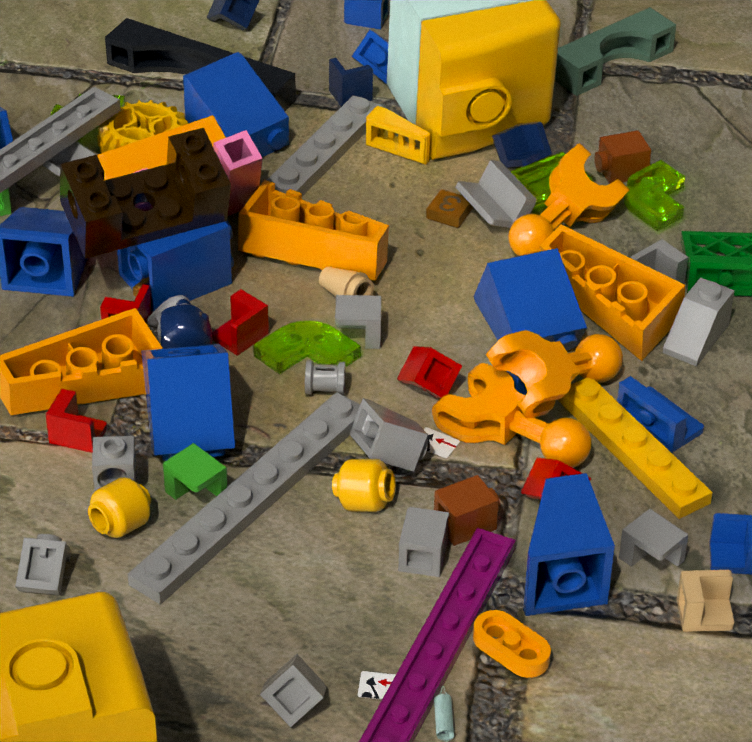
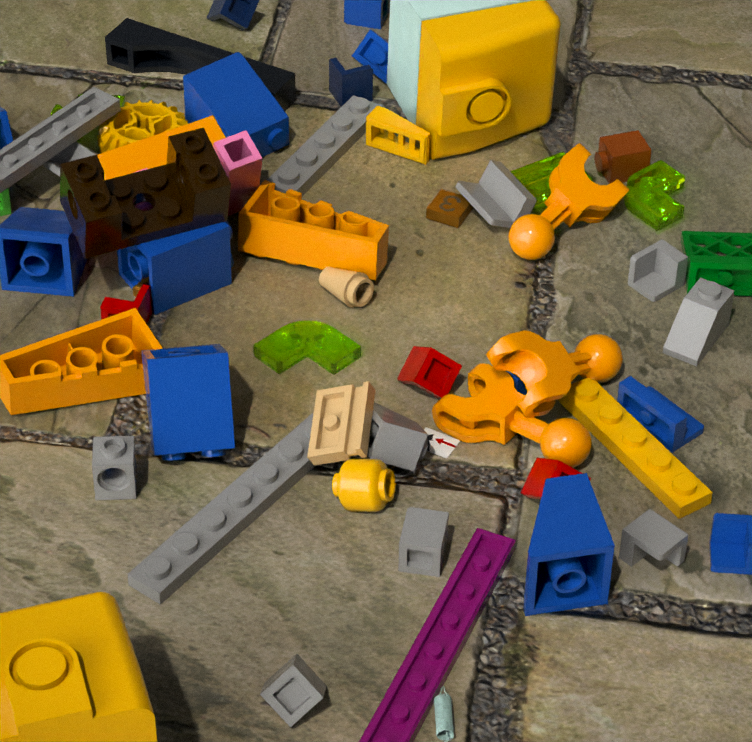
light grey bracket [15,534,71,595] -> none
red panel [46,388,107,453] -> none
yellow head [88,477,151,538] -> none
dark blue hair [147,295,212,348] -> none
bright green panel [163,443,227,500] -> none
red panel [212,289,269,356] -> none
light grey bush [305,360,346,396] -> none
light grey panel [335,295,381,349] -> none
white sticker [357,671,396,699] -> none
dark orange brick [434,475,501,546] -> none
blue slope [473,248,587,351] -> none
light orange plate [473,610,551,678] -> none
dark blue panel [492,122,552,168] -> none
light orange wedge [540,224,685,361] -> none
sand green arch [555,7,676,96] -> none
tan panel [677,570,734,632] -> none
none -> tan plate [307,381,376,466]

